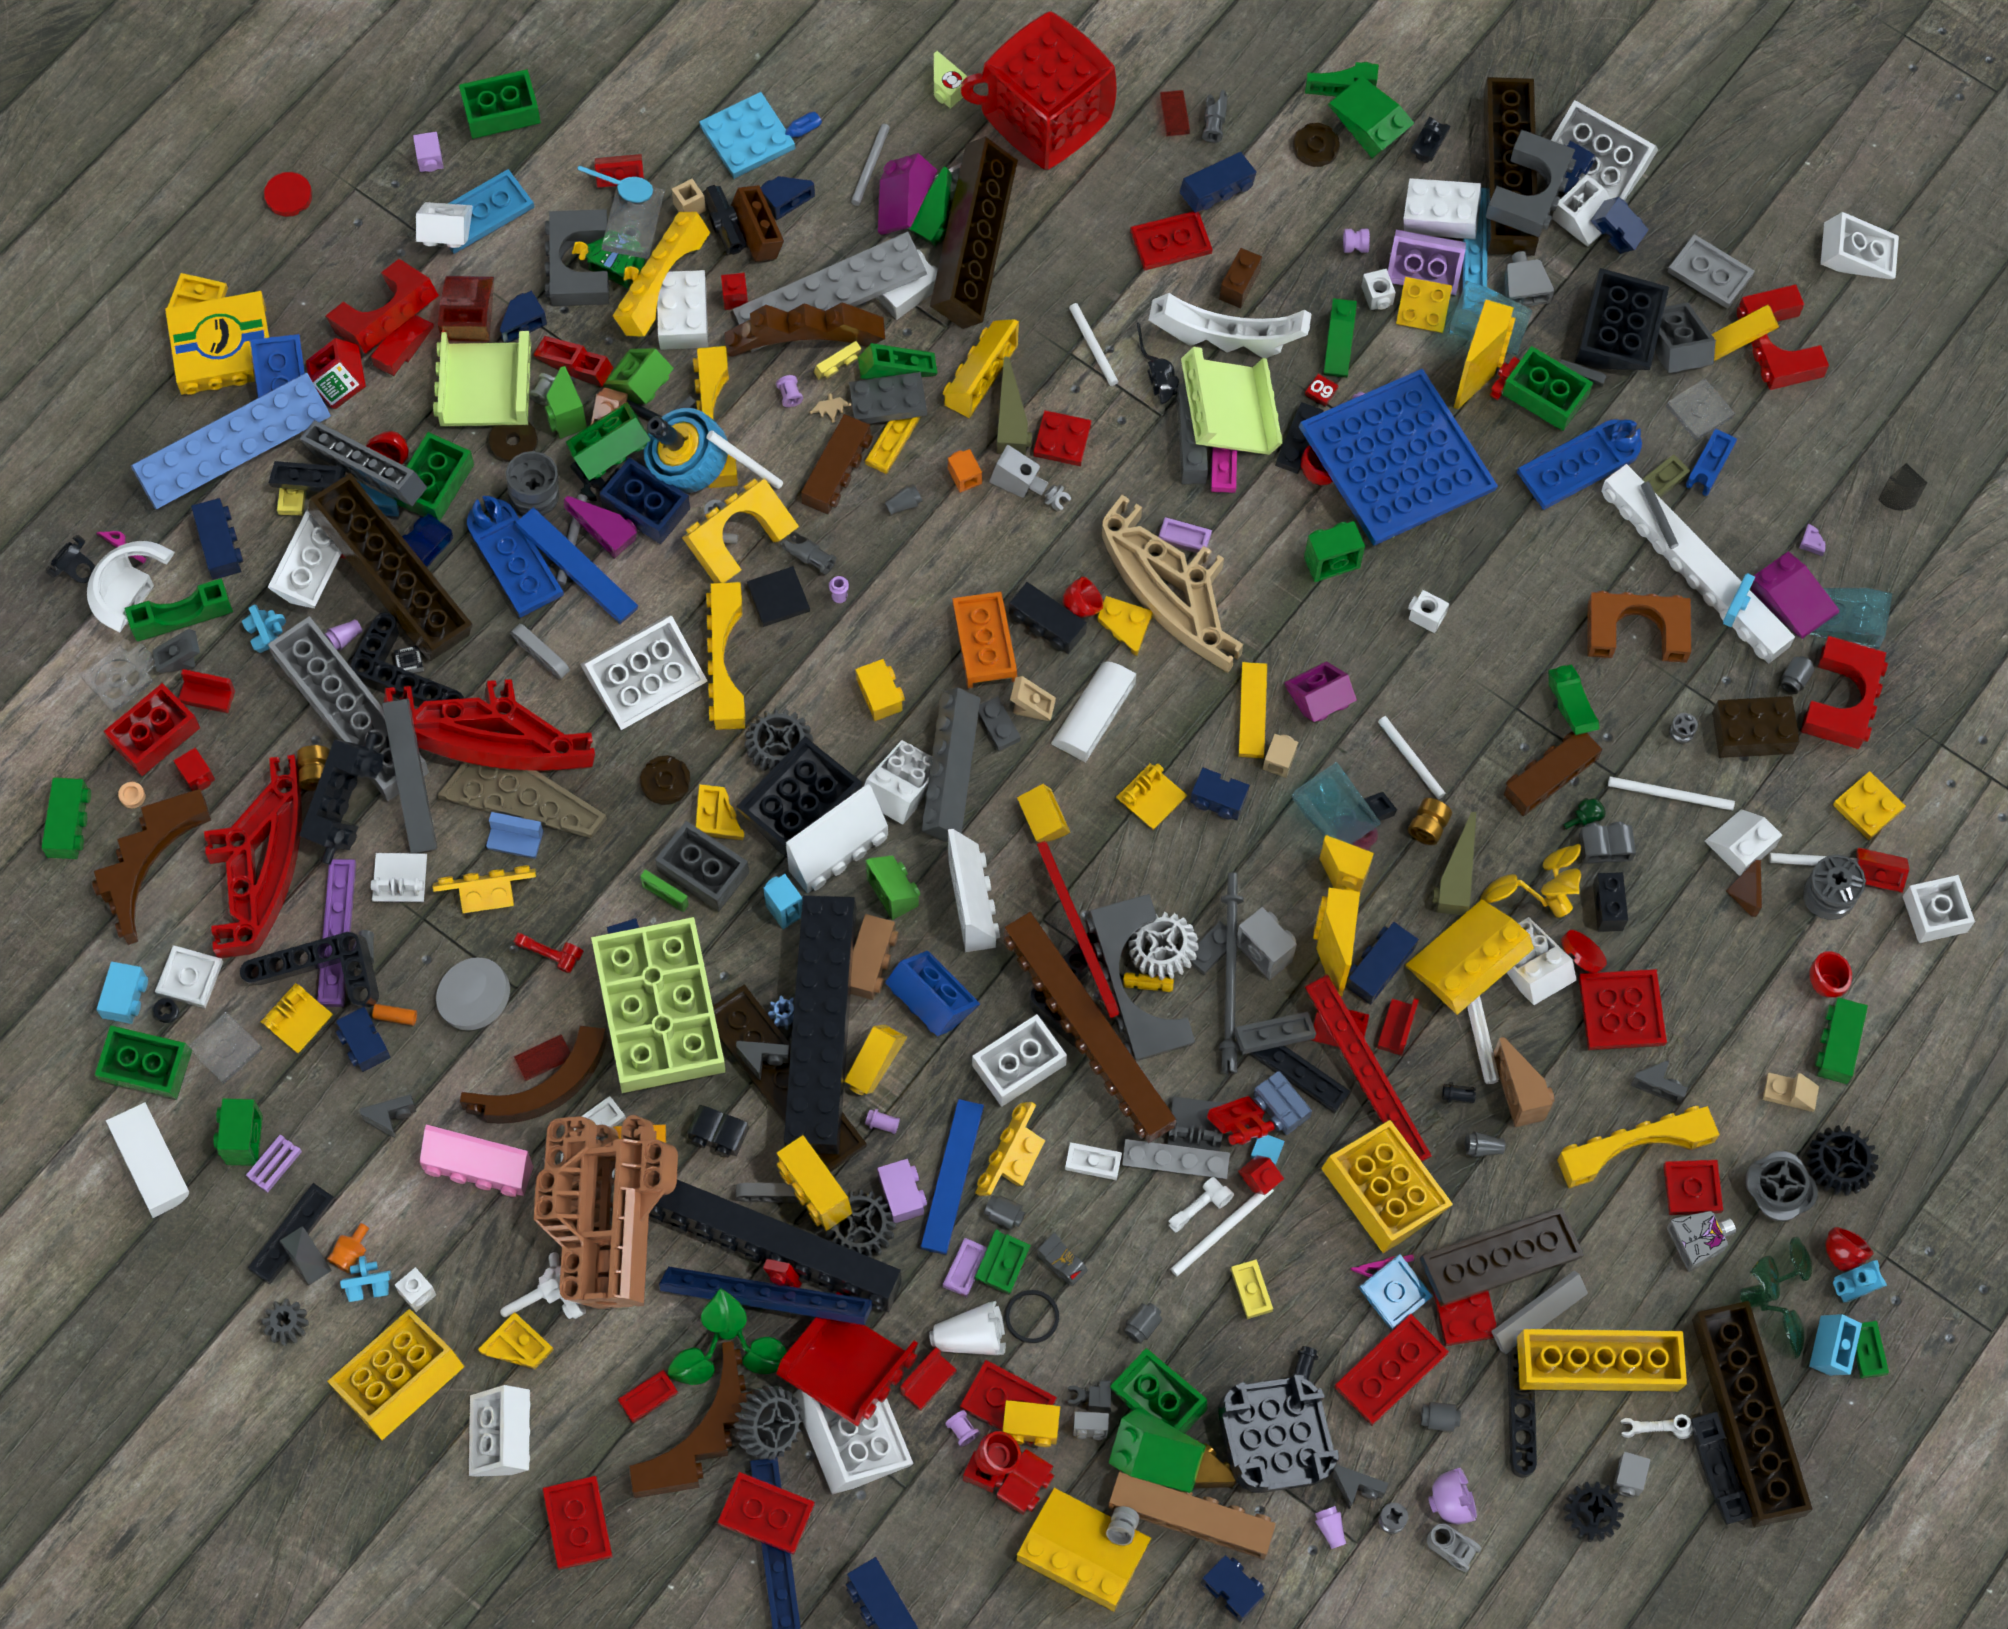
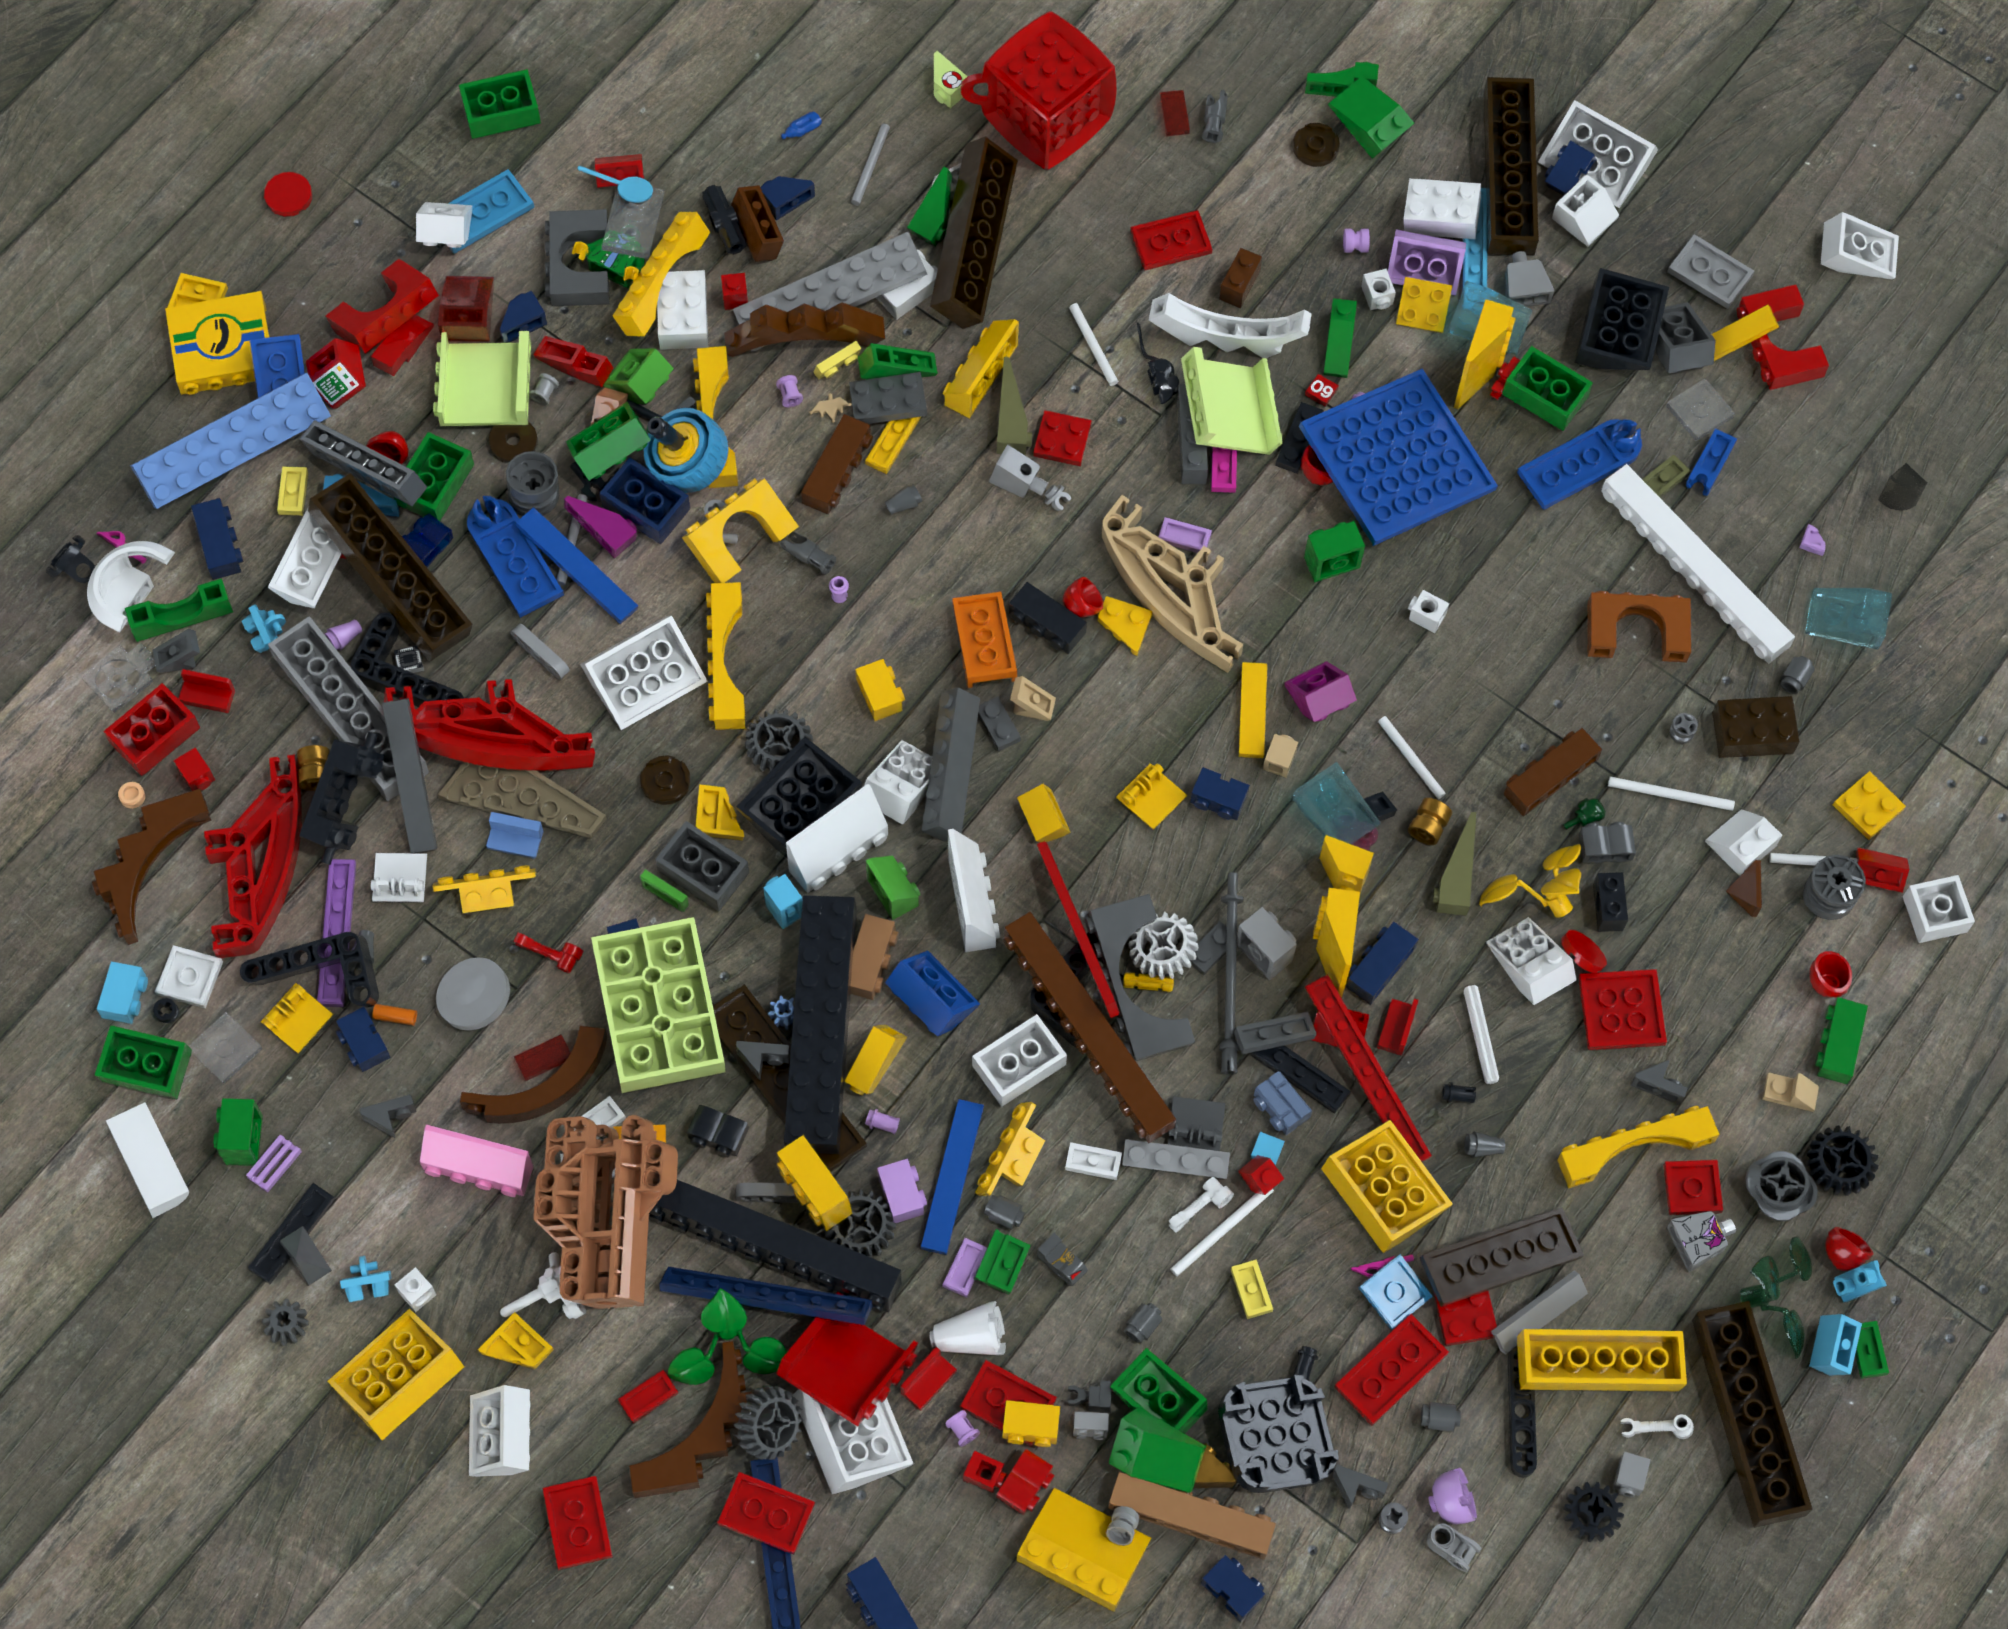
green brick [42,777,91,859] -> none
black plate [268,461,346,492] -> none
orange piece [327,1223,369,1274] -> none
lavender brick [413,132,443,172] -> none
bright green slope [545,366,587,439] -> none
tan brick [672,179,706,214] -> none
medium azure plate [699,92,796,179] -> none
white bar [707,431,783,489] -> none
black tile [747,566,810,627] -> none
red plate [763,1259,802,1288] -> none
magenta slope [878,153,938,235] -> none
orange brick [948,449,982,493] -> none
red hat [975,1431,1021,1475] -> none
black piece [1006,1290,1059,1343] -> none
white brick [1051,662,1136,763] -> none
dark blue brick [1179,152,1257,213] -> none
red plate [1207,1096,1275,1145] -> none
lavender cone [1315,1506,1346,1549] -> none
yellow slope [1405,899,1534,1015] -> none
black hips [1411,117,1451,163] -> none
dark grey arch [1485,130,1576,237] -> none
medium nougat slope [1493,1037,1555,1127] -> none
green slope [1548,664,1599,735] -> none
dark grey plate [1560,359,1606,387] -> none
dark blue brick [1590,197,1649,254] -> none
dark grey bar [1641,481,1679,549] -> none
black slope [1691,1412,1753,1525] -> none
medium azure plate [1723,573,1755,627] -> none
magenta slope [1751,551,1839,639] -> none
red arch [1801,636,1888,749] -> none

